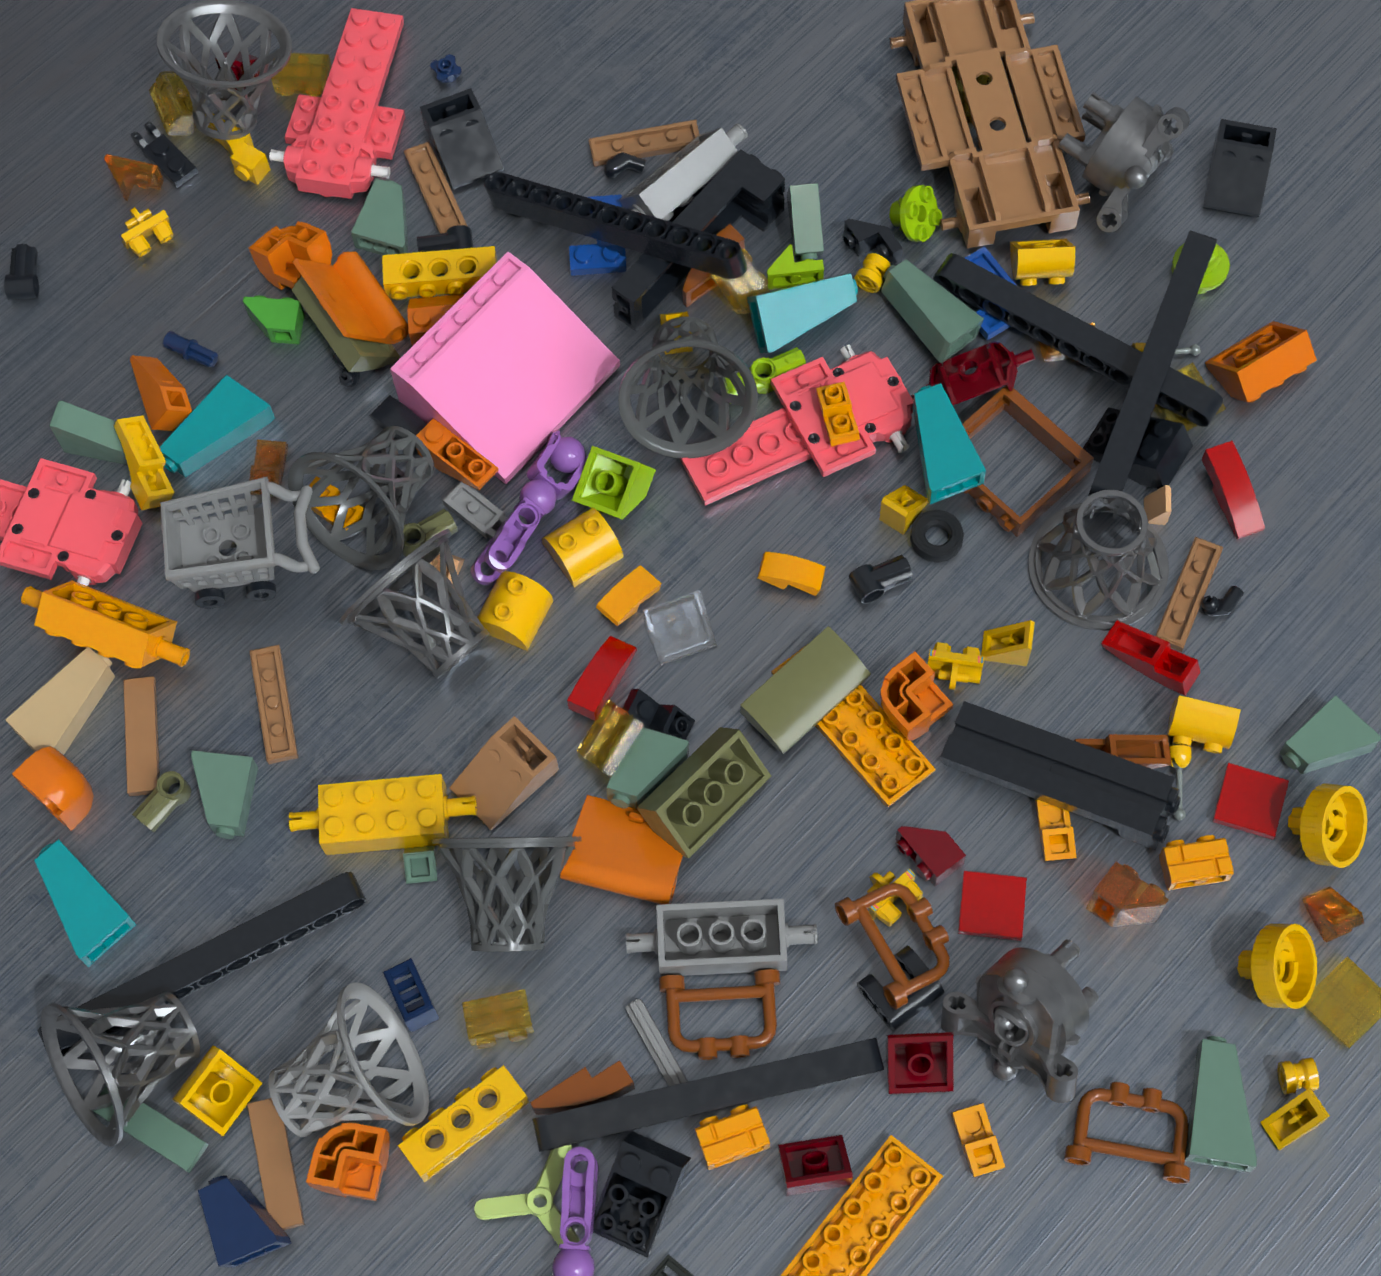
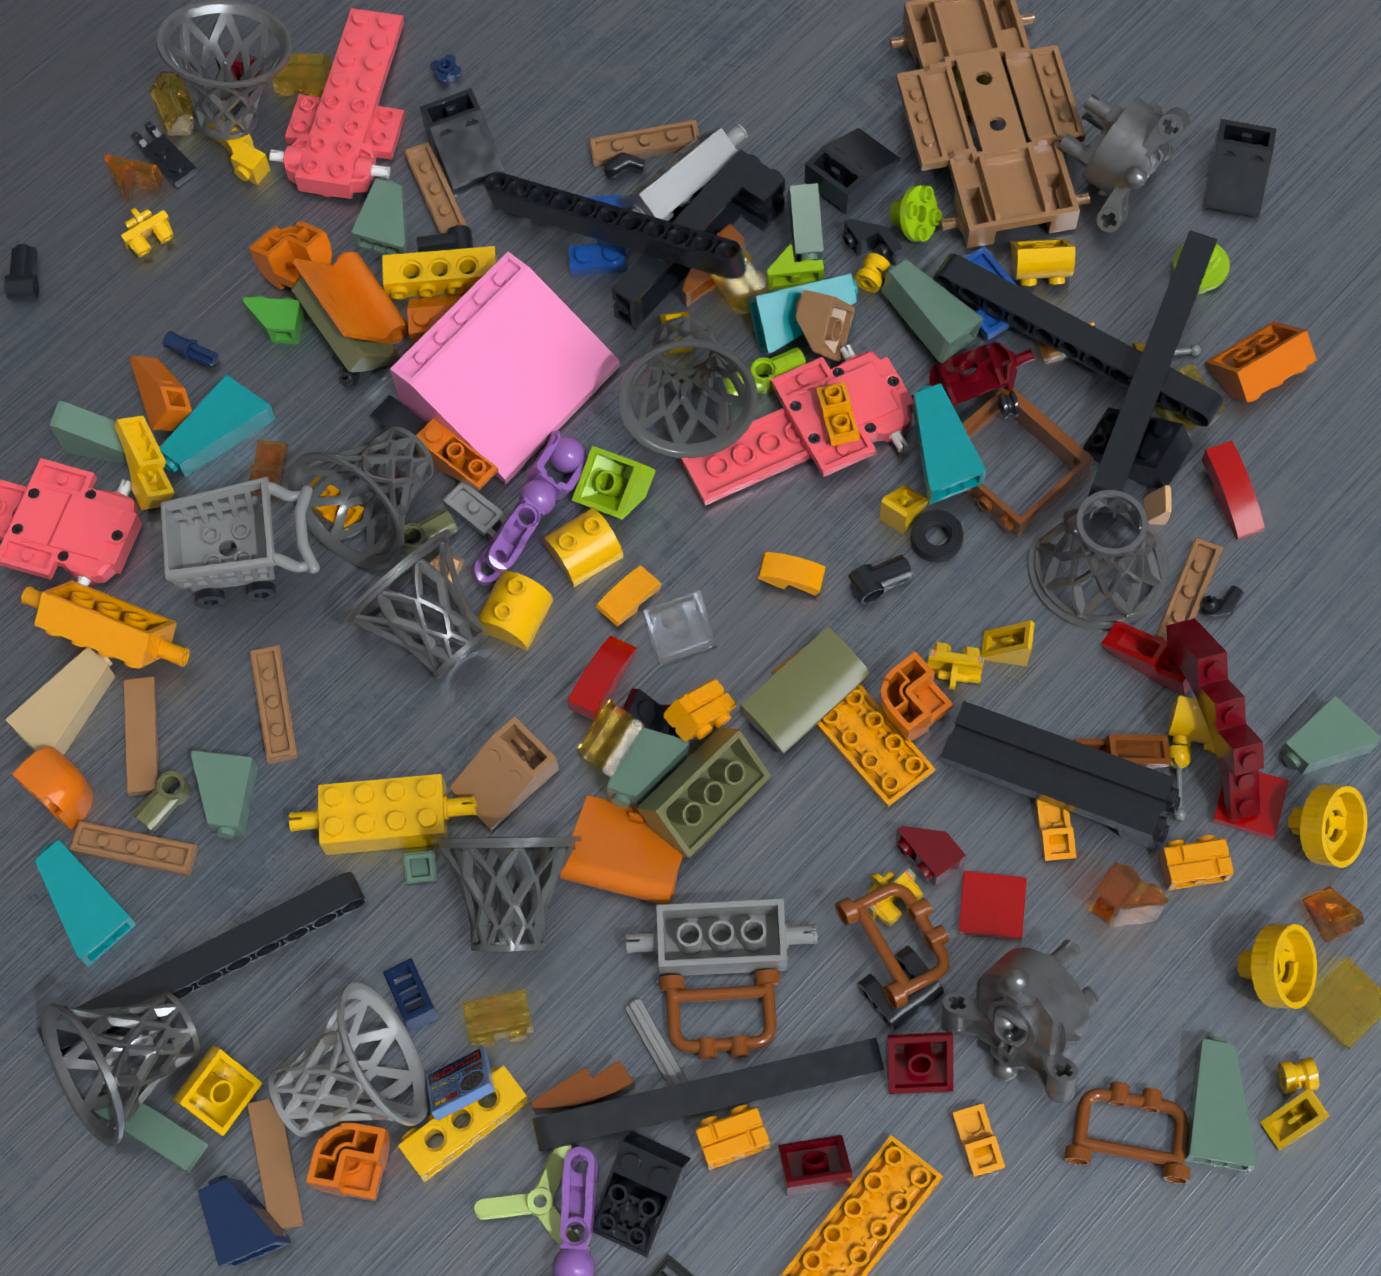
none -> medium nougat tile [69,821,199,877]
none -> tile [426,1046,495,1120]
none -> light orange brick [664,679,736,742]
none -> medium nougat slope [796,289,856,363]
none -> black slope [804,128,901,214]
none -> black bush [998,391,1019,419]
none -> dark red arch [1166,618,1264,822]

